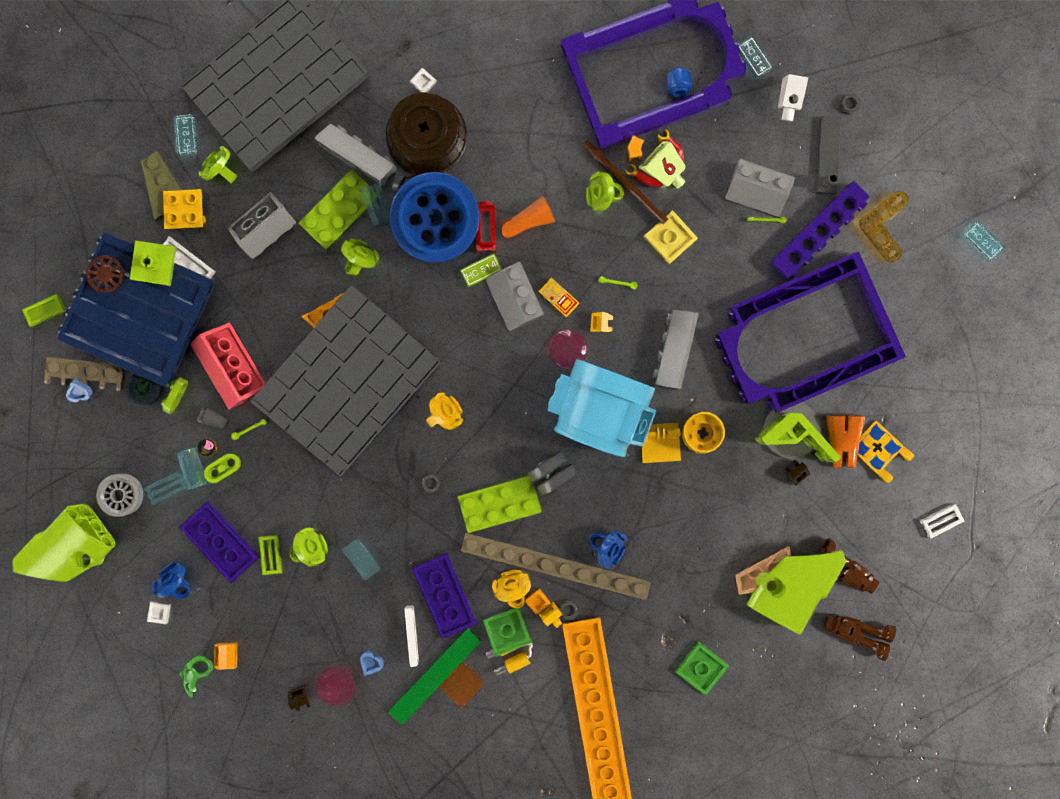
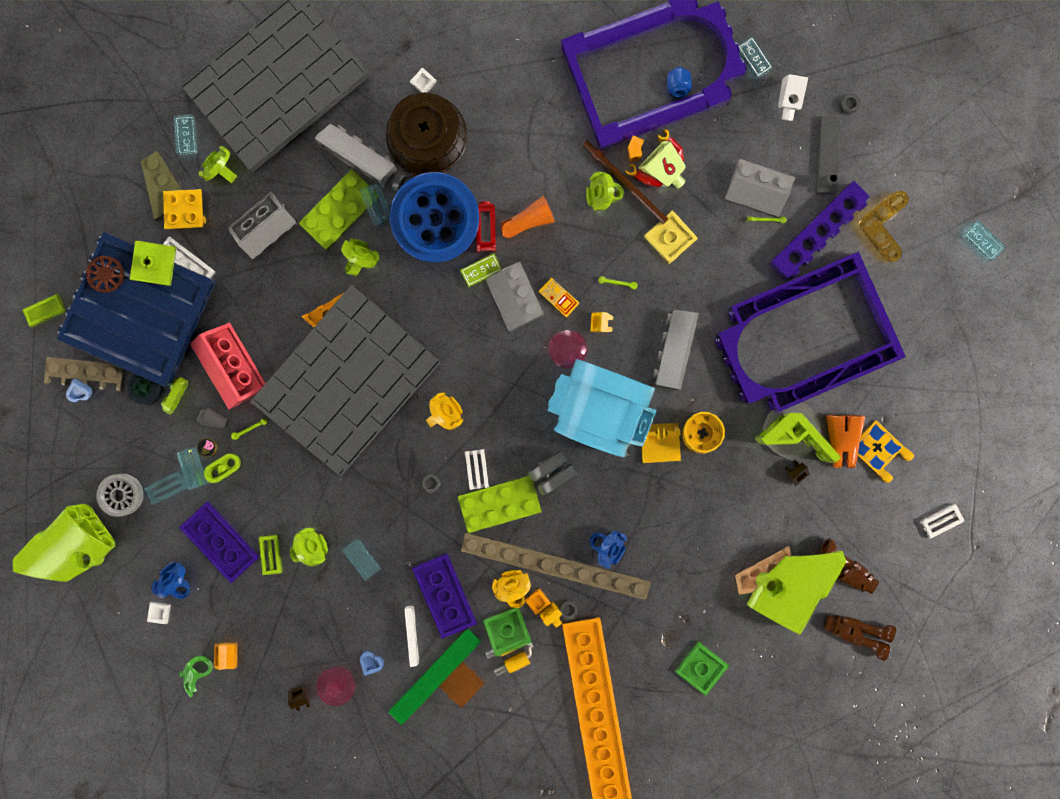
none -> white tile [465,449,489,490]

